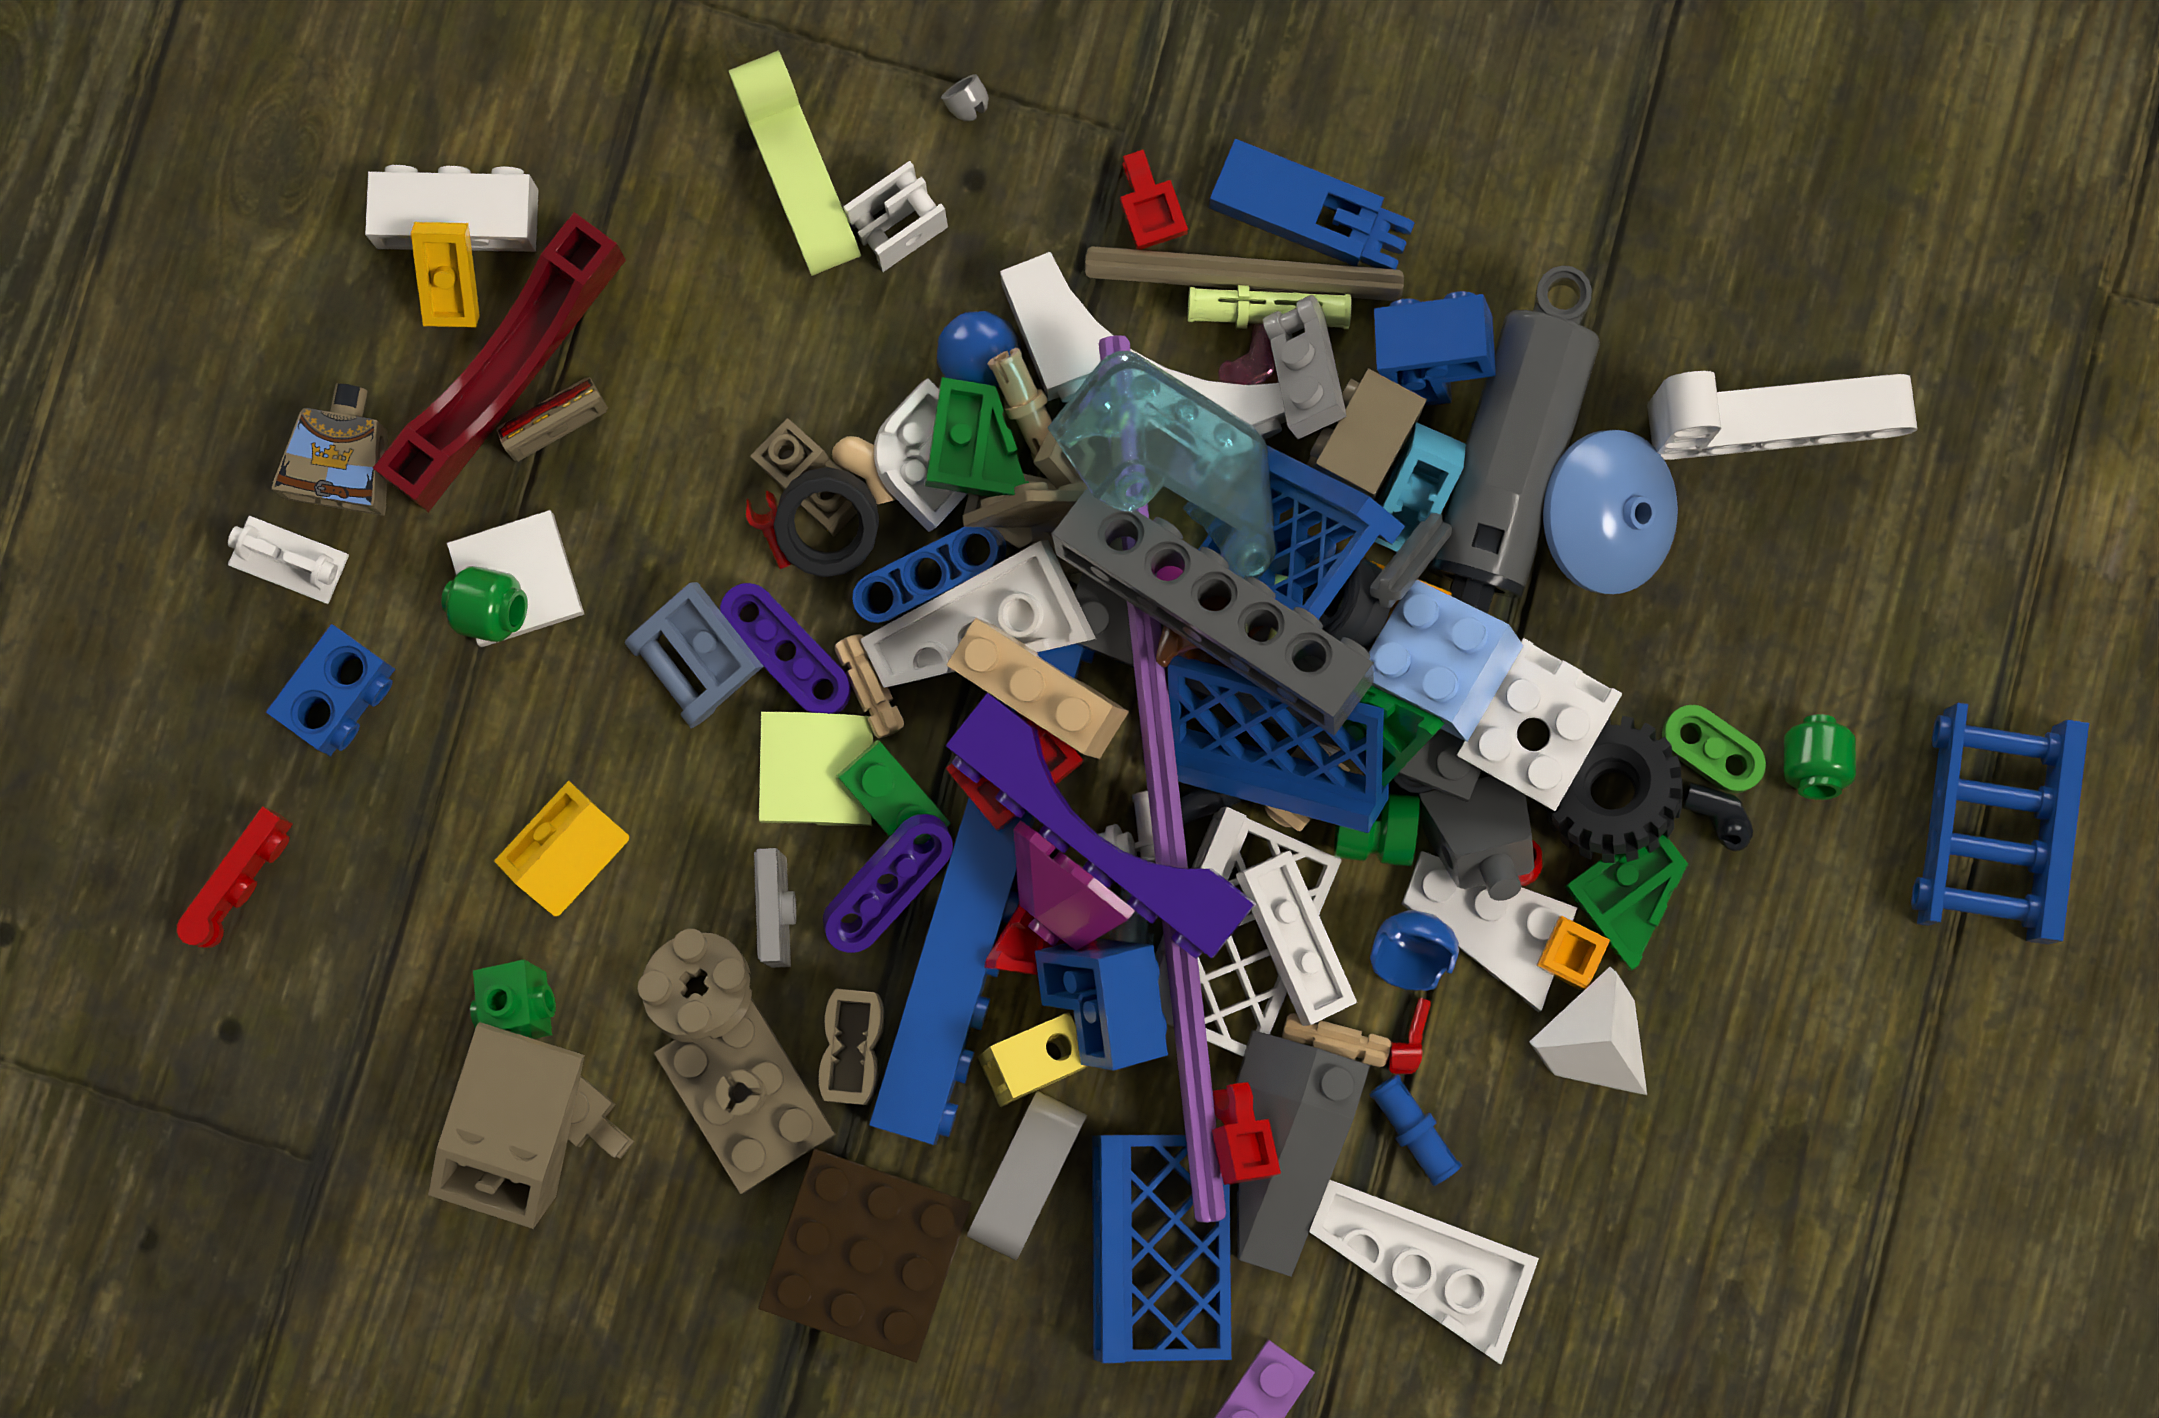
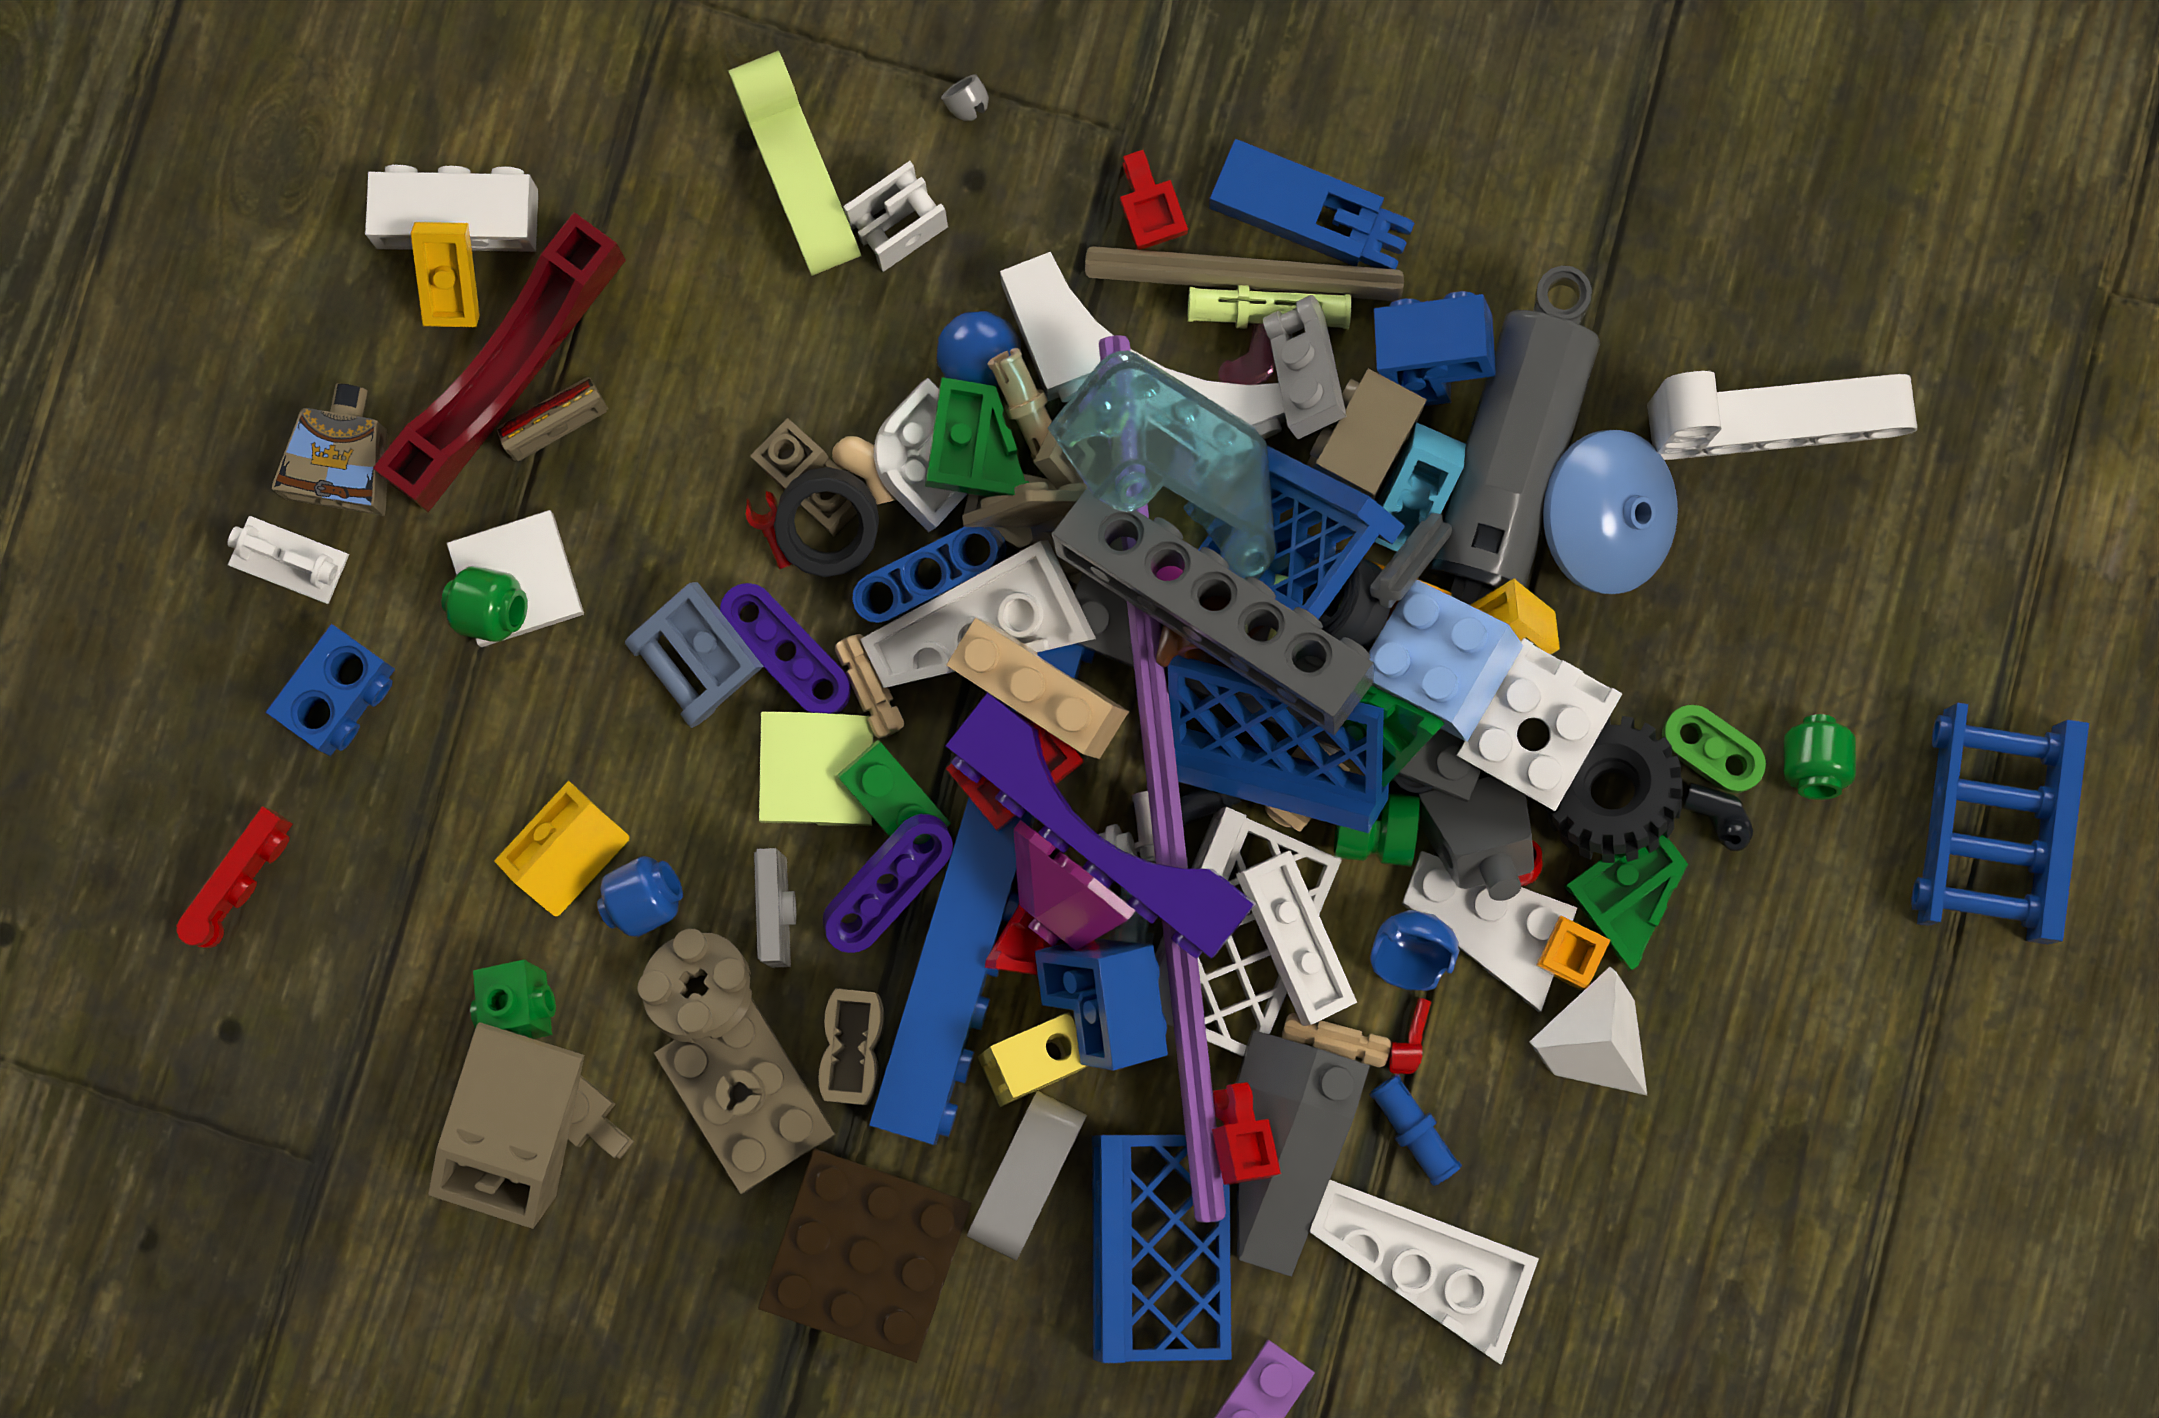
none -> blue head [597,856,683,937]
none -> yellow panel [1471,578,1560,655]

